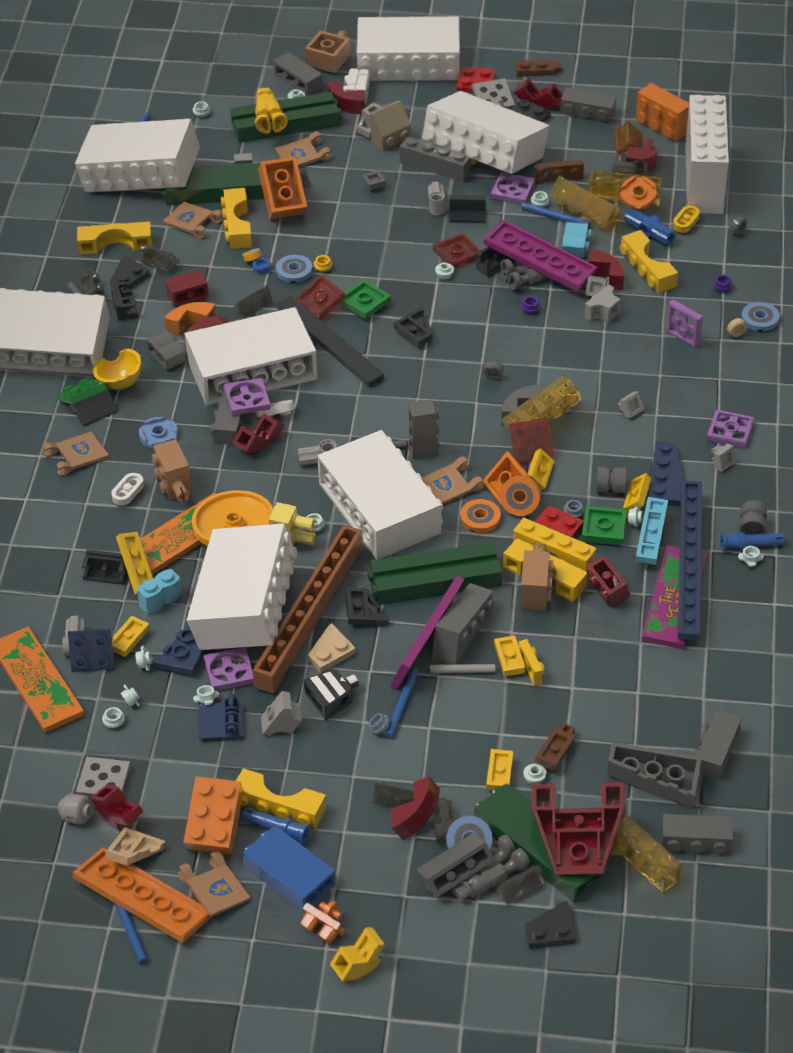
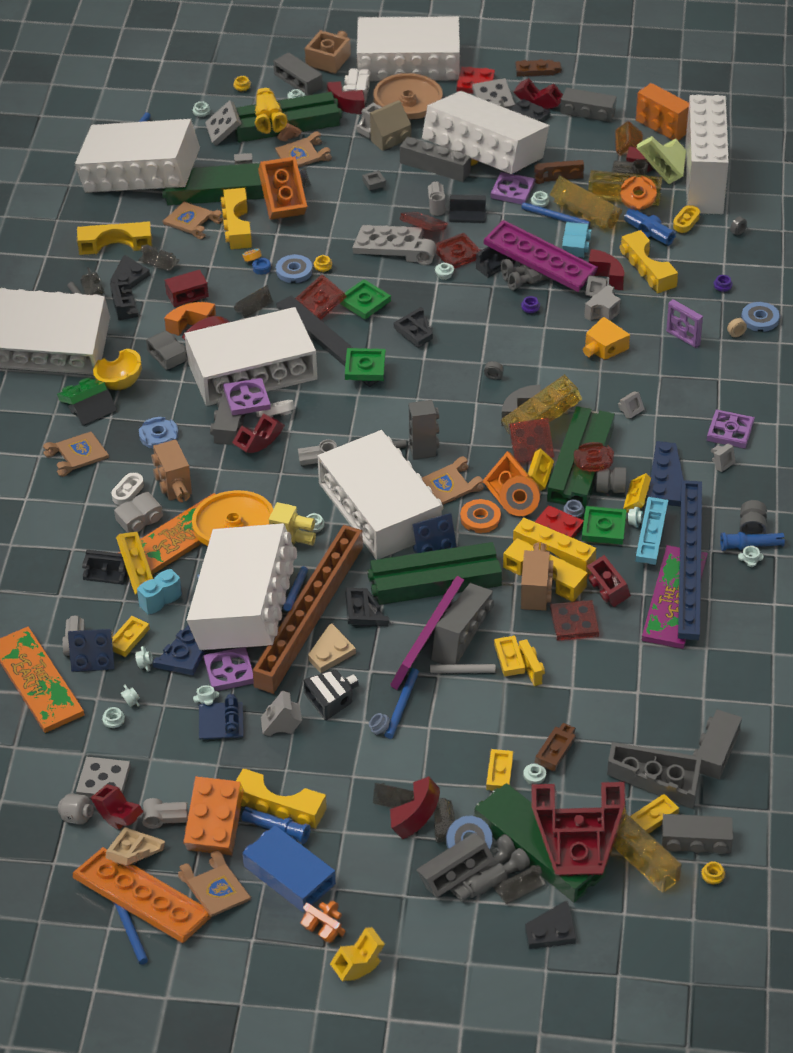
none -> light grey brick [114,492,163,533]
none -> light grey piece [142,798,188,829]
none -> light grey tile [205,100,241,146]
none -> yellow plate [234,76,251,91]
none -> nougat tile [277,123,301,141]
none -> blue bar [283,566,308,611]
none -> green plate [345,348,386,381]
none -> light grey hinge [352,225,437,265]
none -> medium nougat dish [374,73,443,119]
none -> clear red tile [400,212,448,231]
none -> dark blue hinge [412,513,457,553]
none -> dark green brick [547,406,615,509]
none -> clear red tile [550,600,599,641]
none -> clear red tile [574,442,614,472]
none -> light orange torso [583,317,630,360]
none -> yellow plate [629,794,679,836]
none -> yellowish green arch [637,136,686,184]
none -> yellow plate [701,862,725,884]

